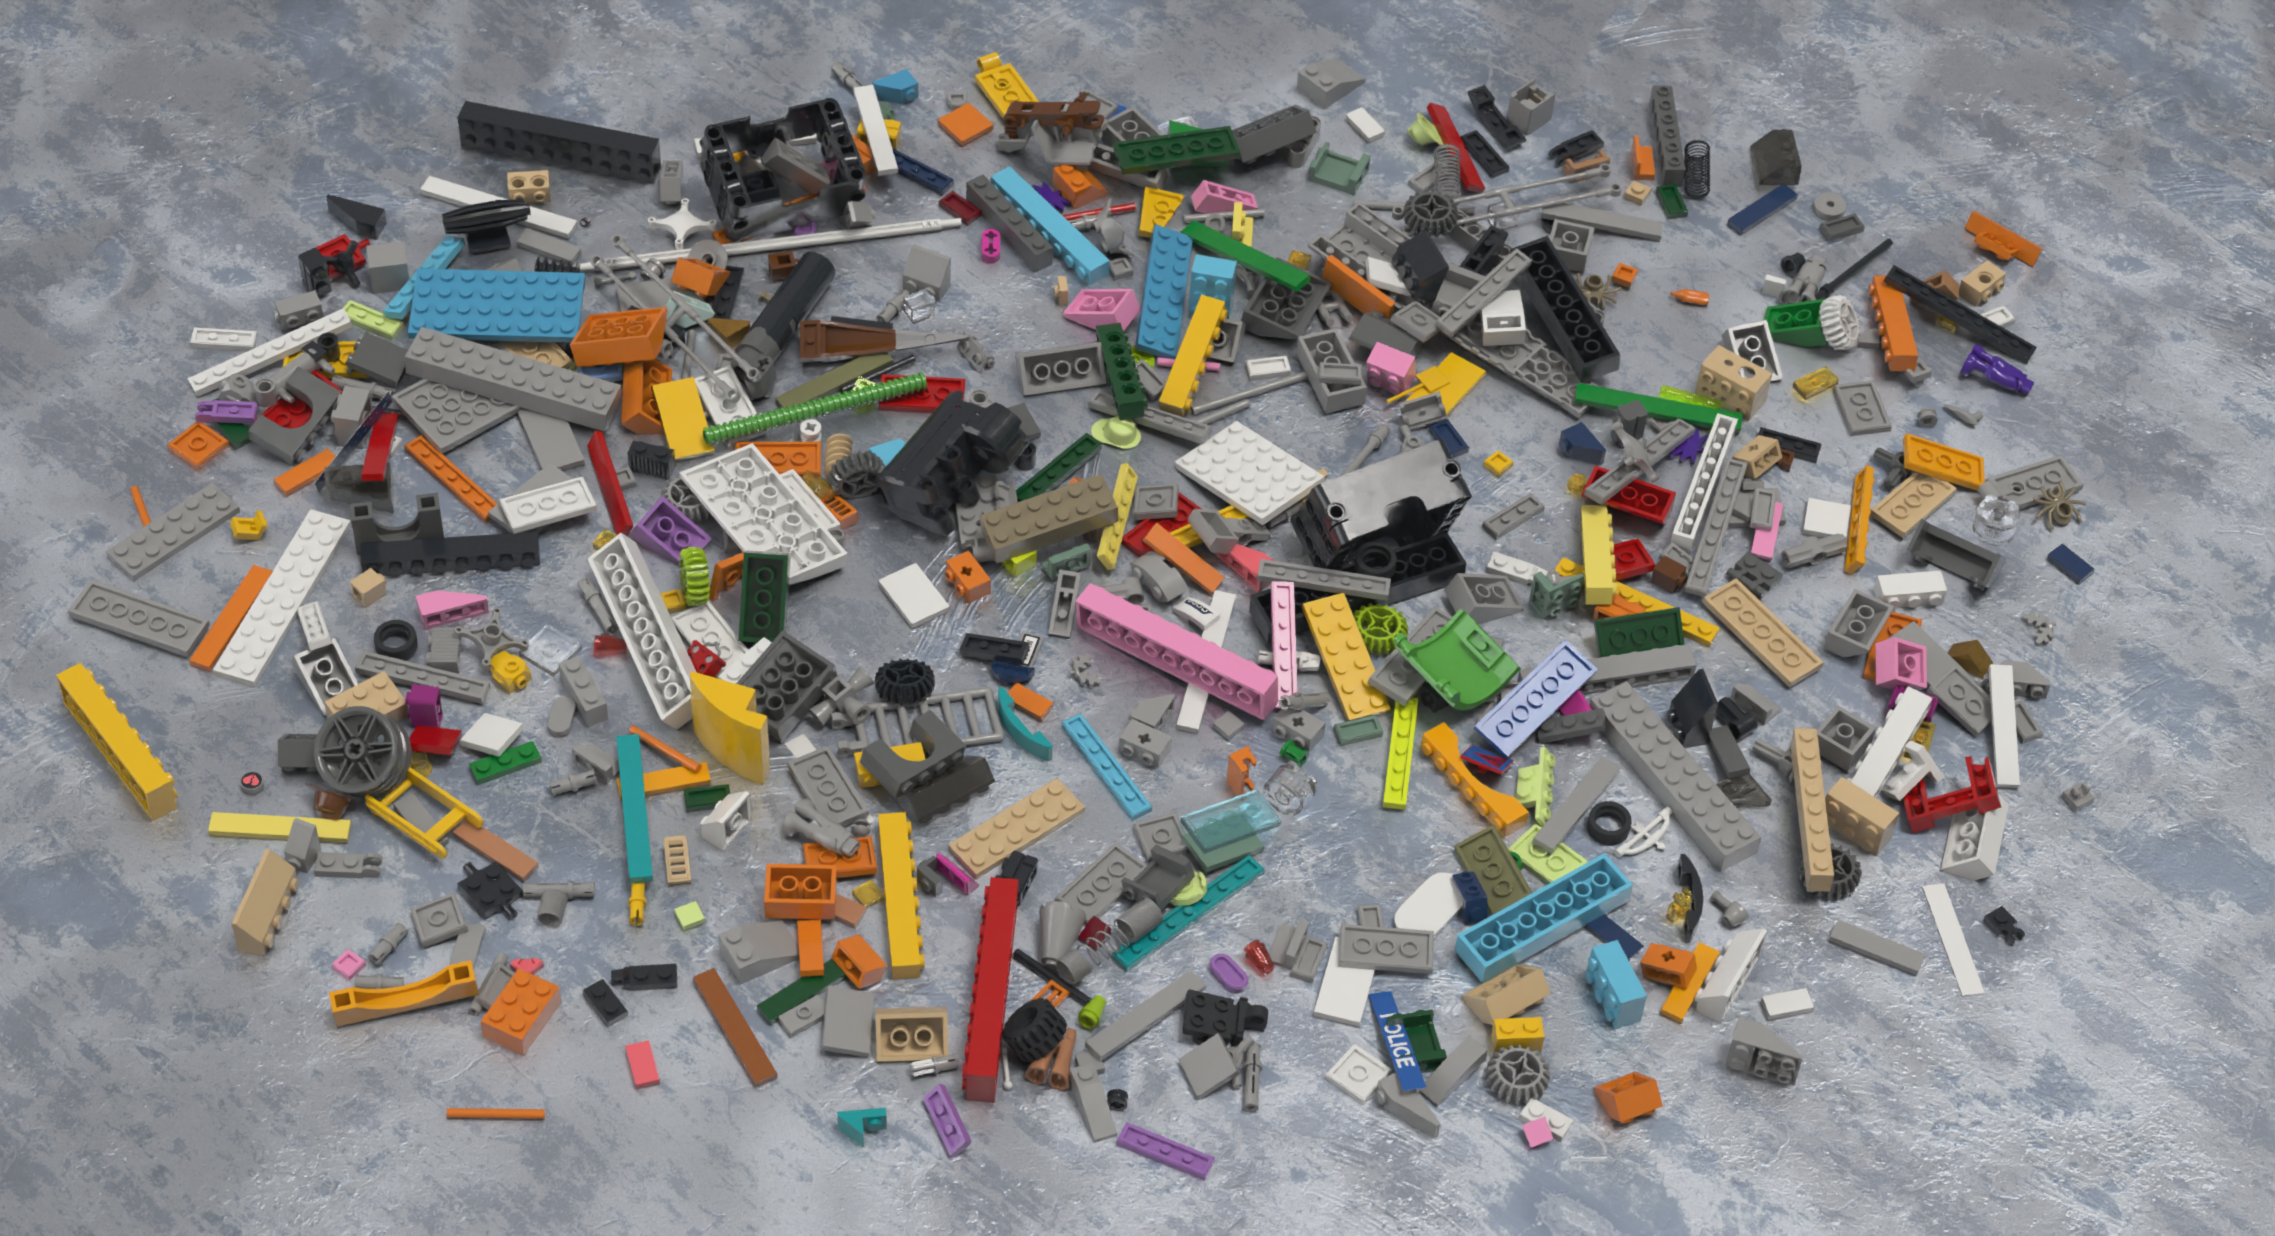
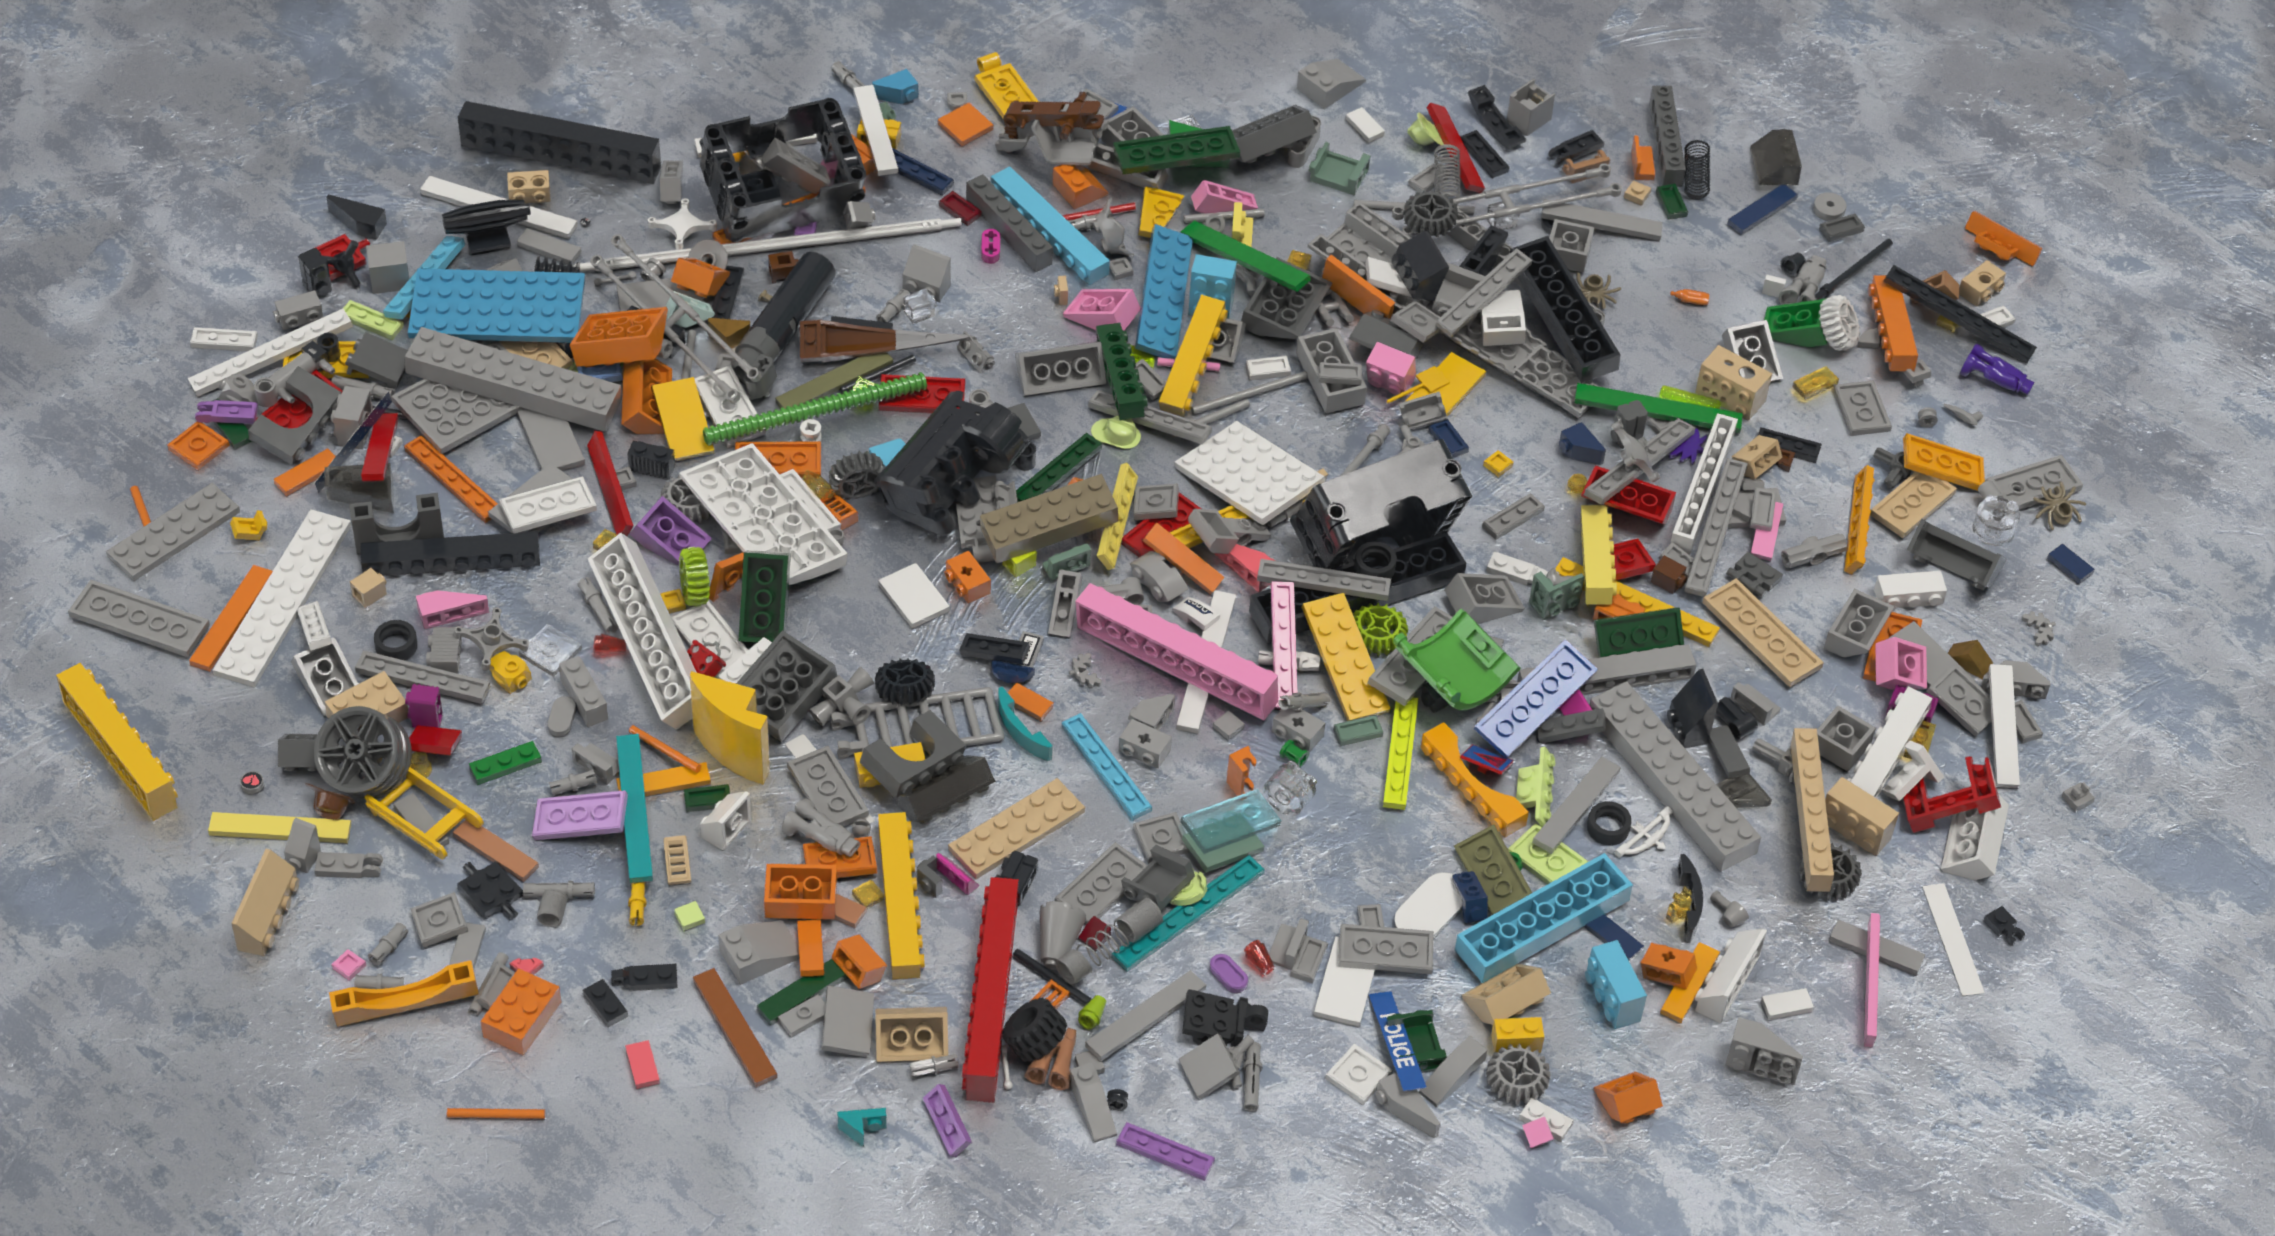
white tile [460,713,524,756] -> none
tan piece [824,434,853,478] -> none
dark purple piece [1032,182,1070,212] -> none
orange plate [1611,263,1638,288] -> none
white tile [1802,498,1851,538] -> none
none -> lavender tile [532,790,628,841]
none -> bright pink tile [1864,913,1880,1047]

